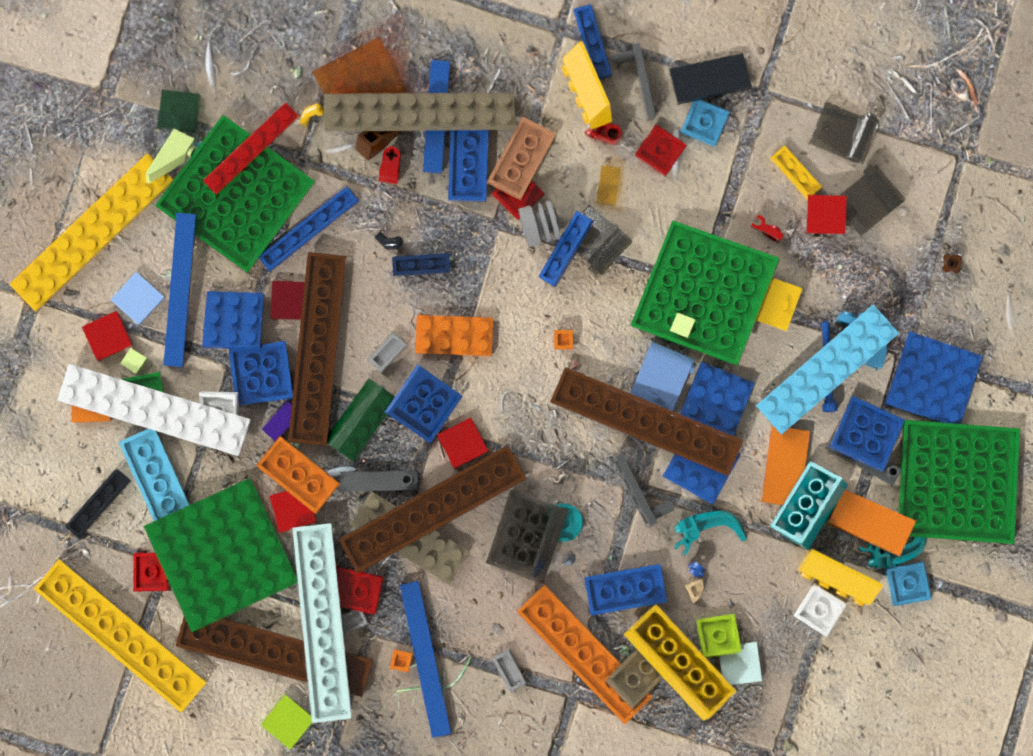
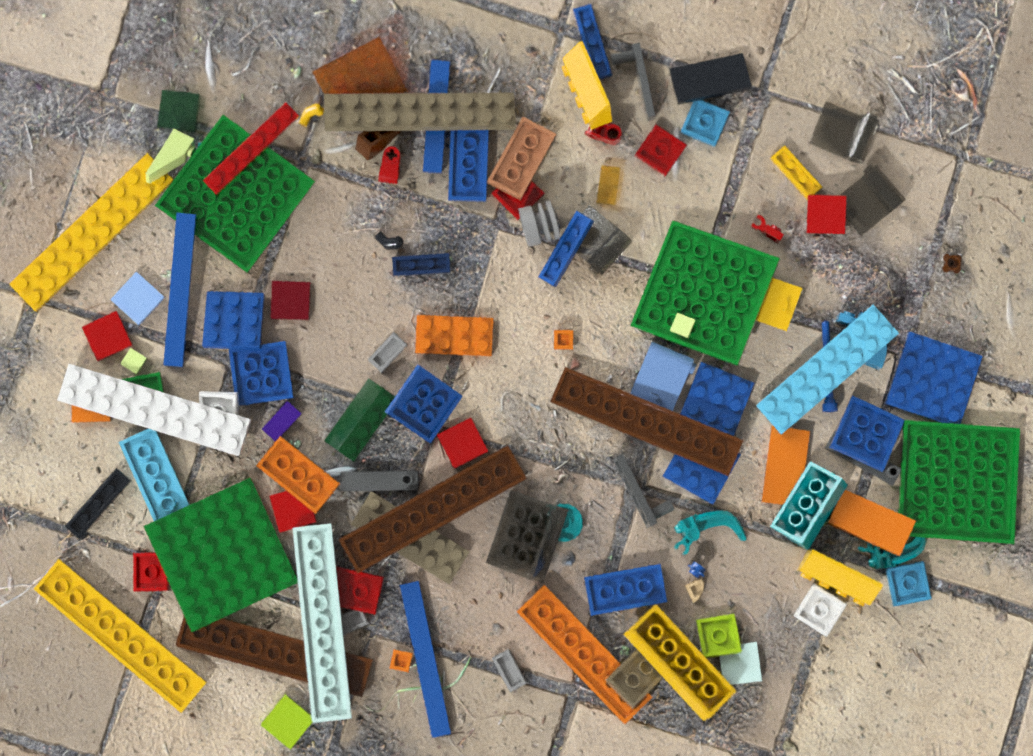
blue tile [259,186,359,272] -> none
reddish brown plate [288,252,346,446] -> none

